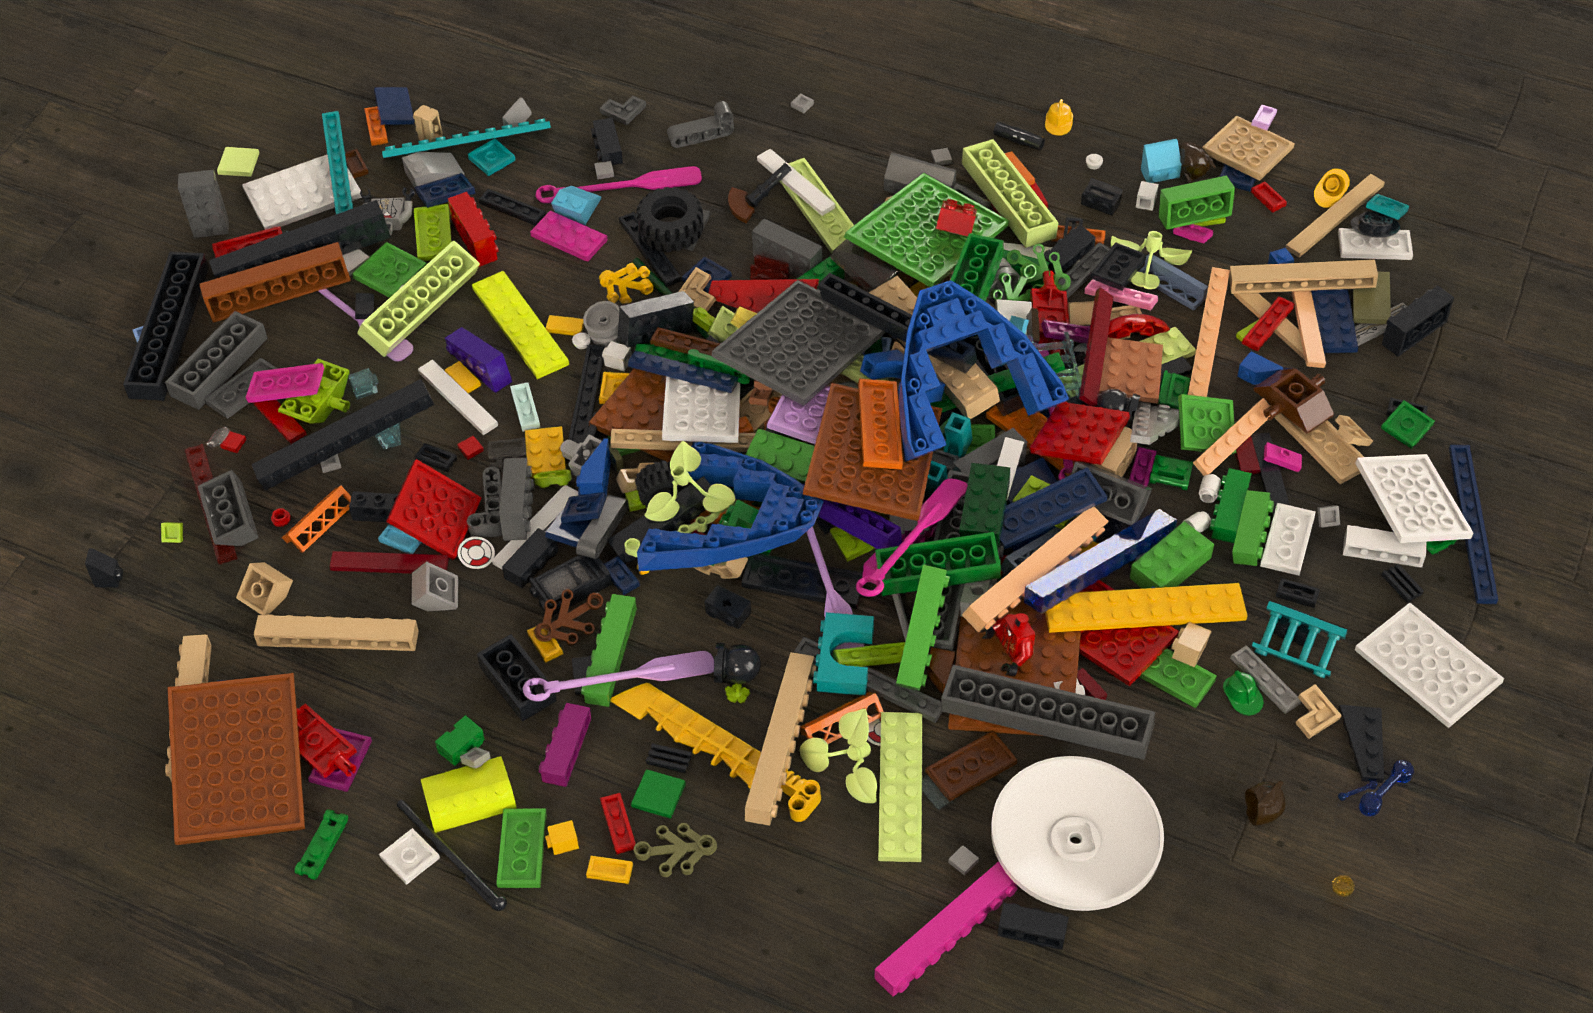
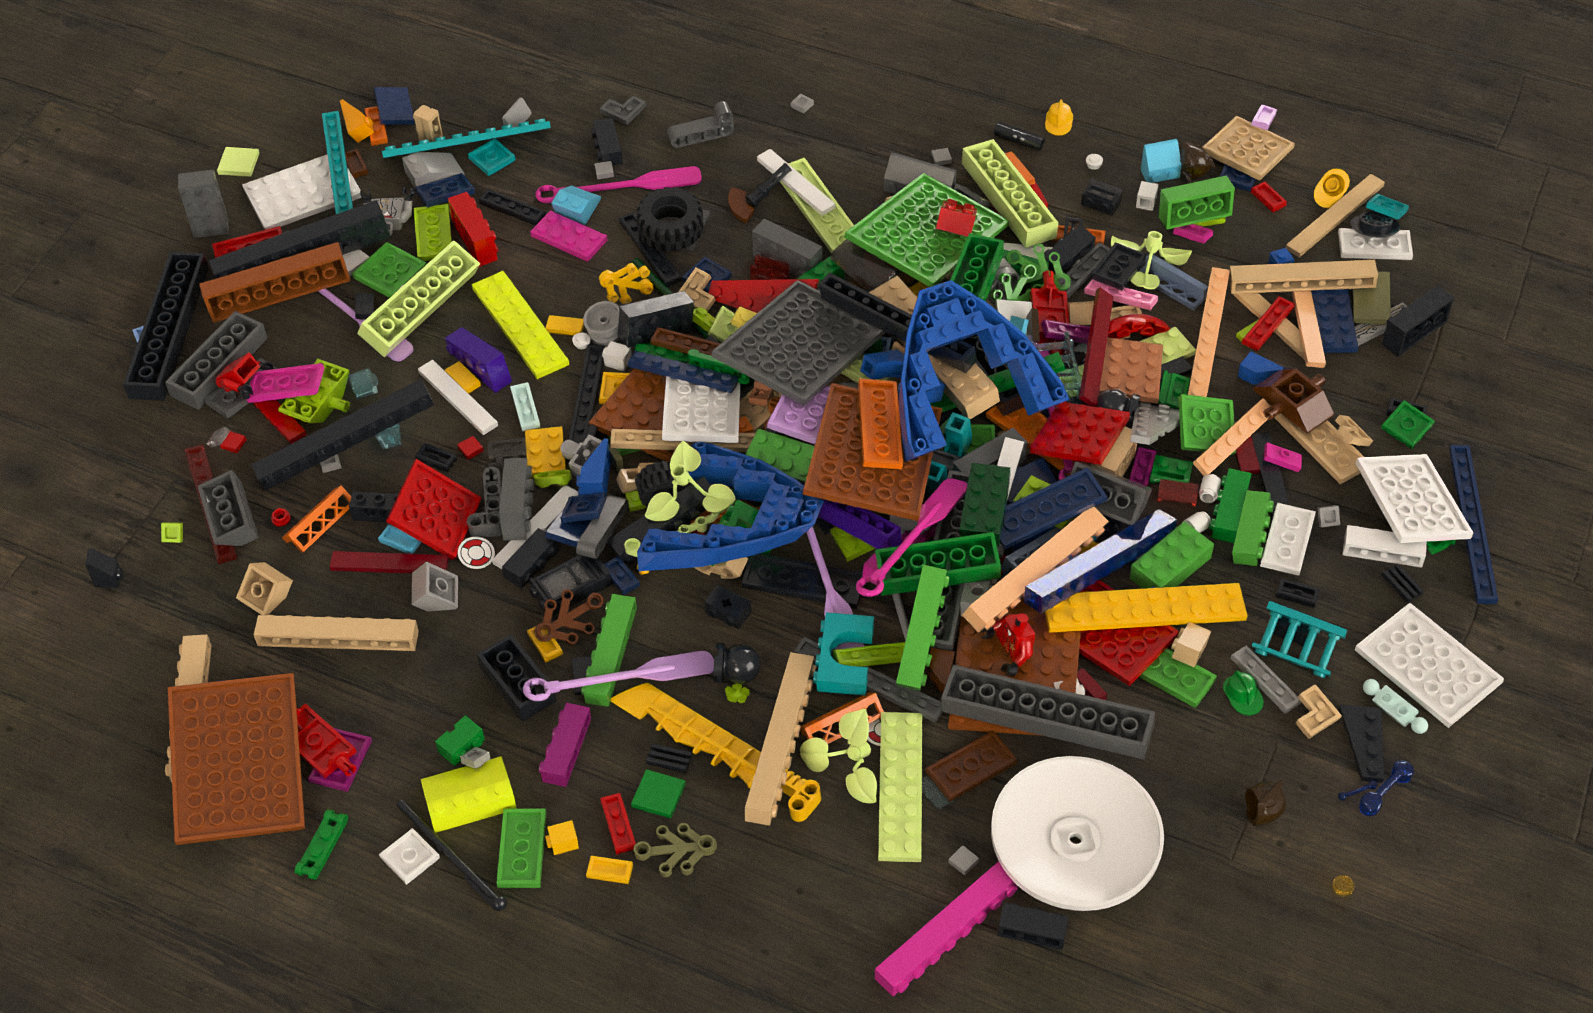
none -> red torso [216,352,274,399]
none -> light orange slope [340,99,374,143]
none -> clear red hinge [1157,479,1199,508]
none -> light aqua plate [1363,679,1428,734]

